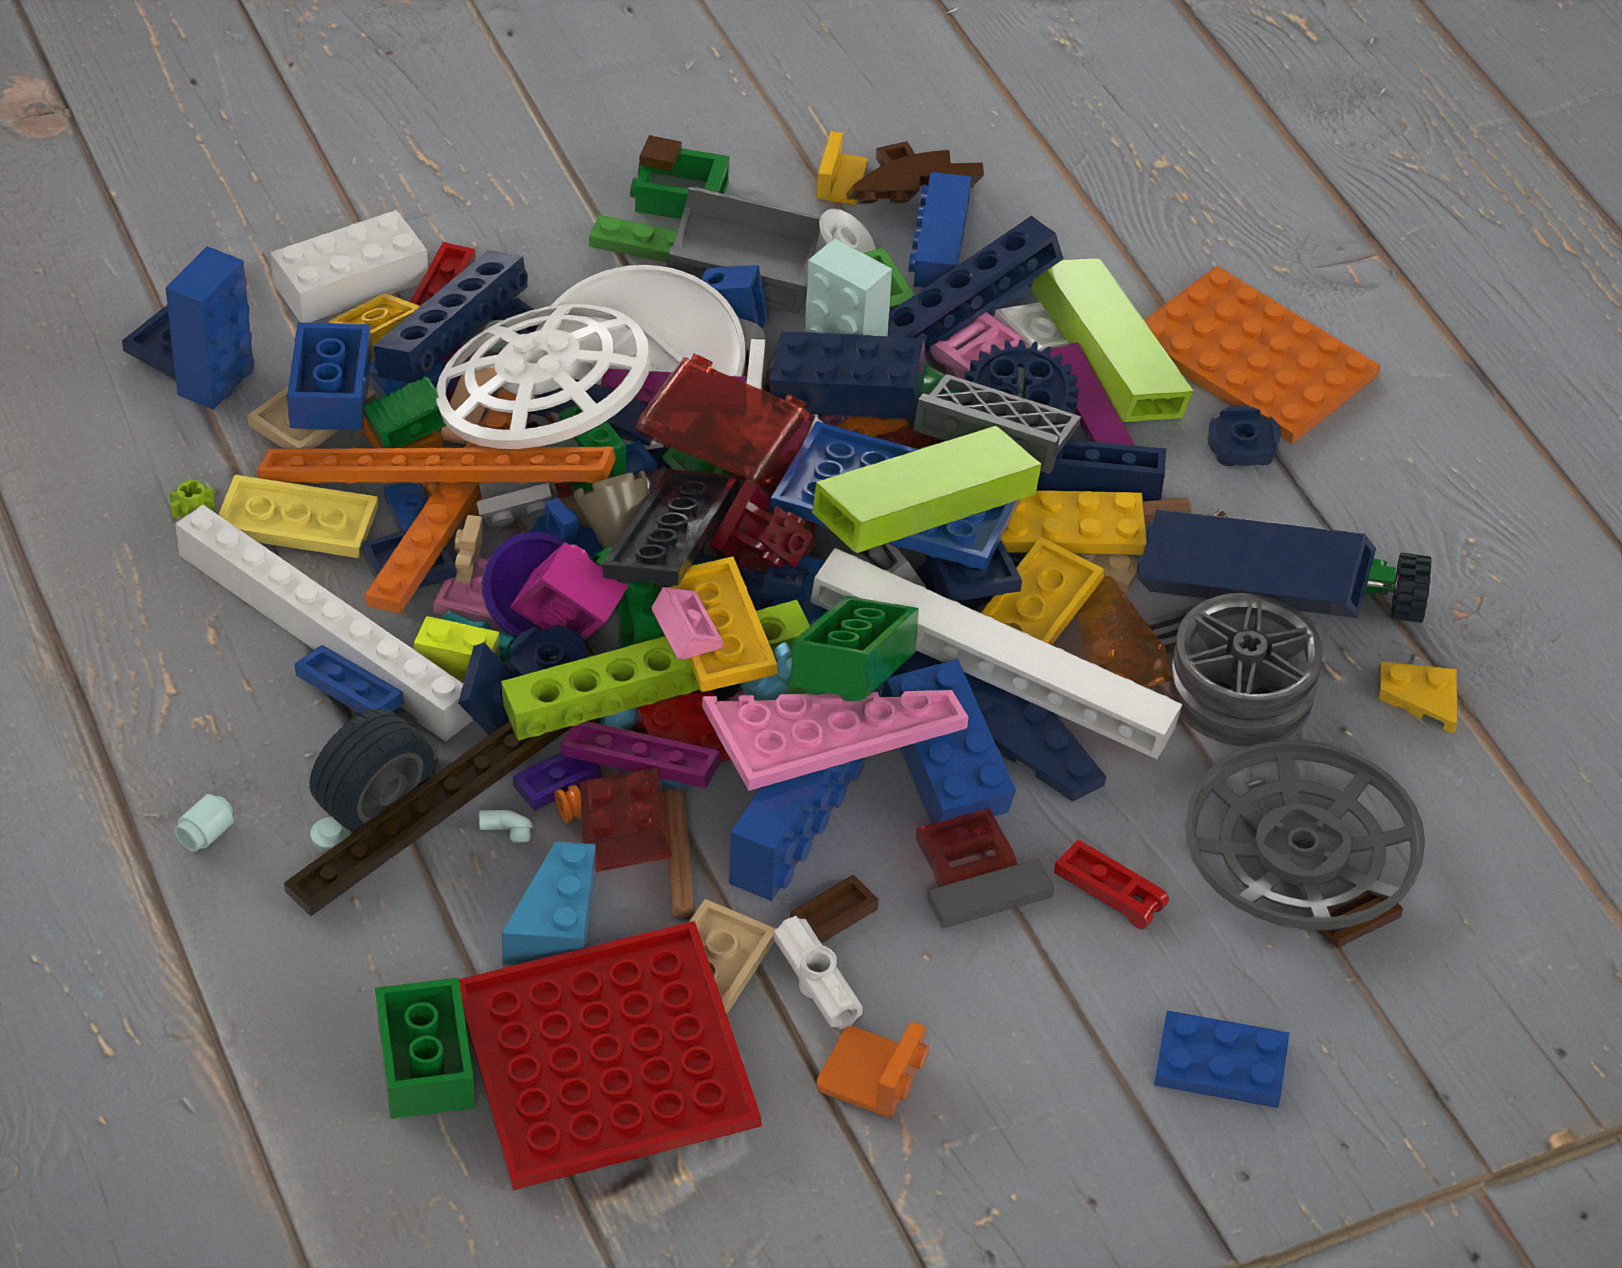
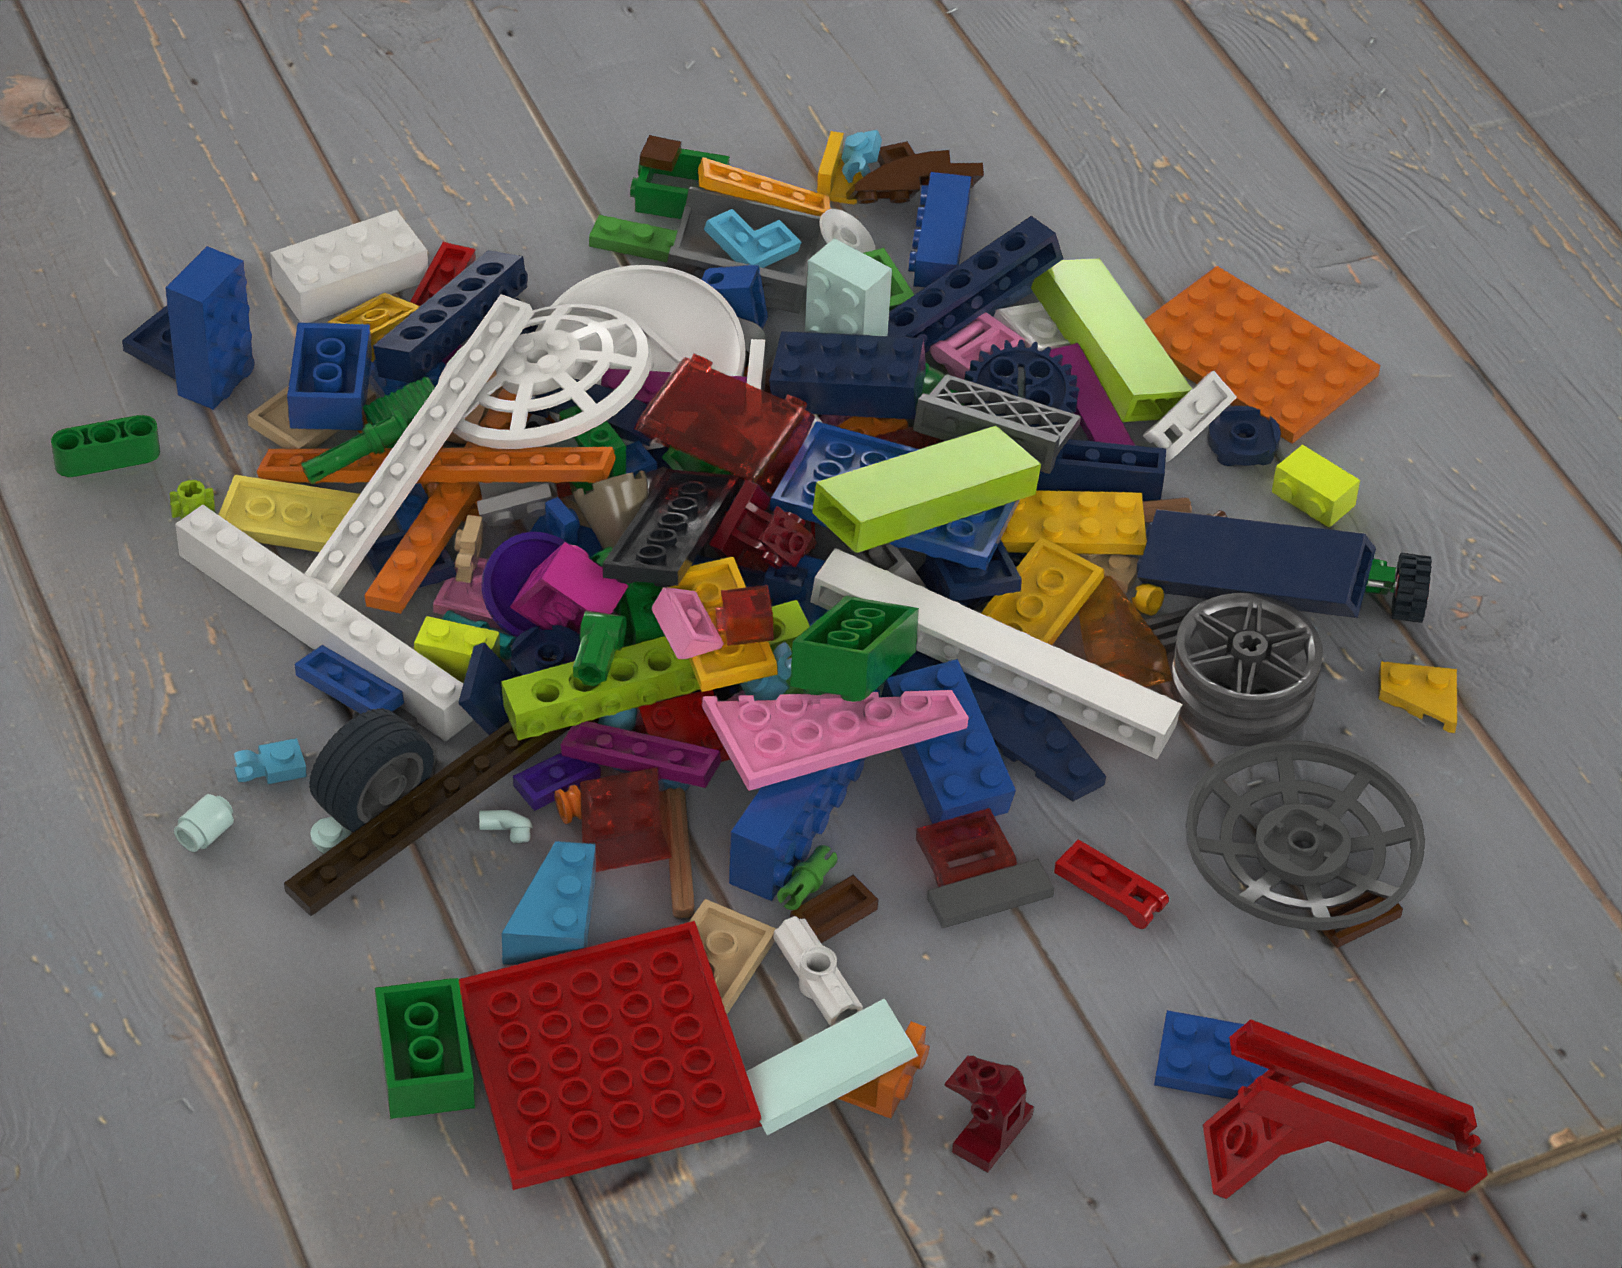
none -> green beam [51,415,160,477]
none -> medium azure plate [234,738,306,784]
none -> green pin [301,408,408,485]
none -> white plate [305,294,534,596]
none -> green piece [573,611,627,686]
none -> light orange plate [698,157,831,217]
none -> medium azure plate [704,209,801,268]
none -> clear red brick [714,585,774,646]
none -> light aqua tile [746,998,918,1135]
none -> bright green pin [777,845,838,910]
none -> medium azure plate [841,130,882,183]
none -> dark red tile [944,1055,1034,1173]
none -> yellow hinge [1131,583,1164,616]
none -> white plate [1143,370,1237,463]
none -> red piece [1202,1019,1488,1199]
none -> neon yellow brick [1272,444,1360,528]

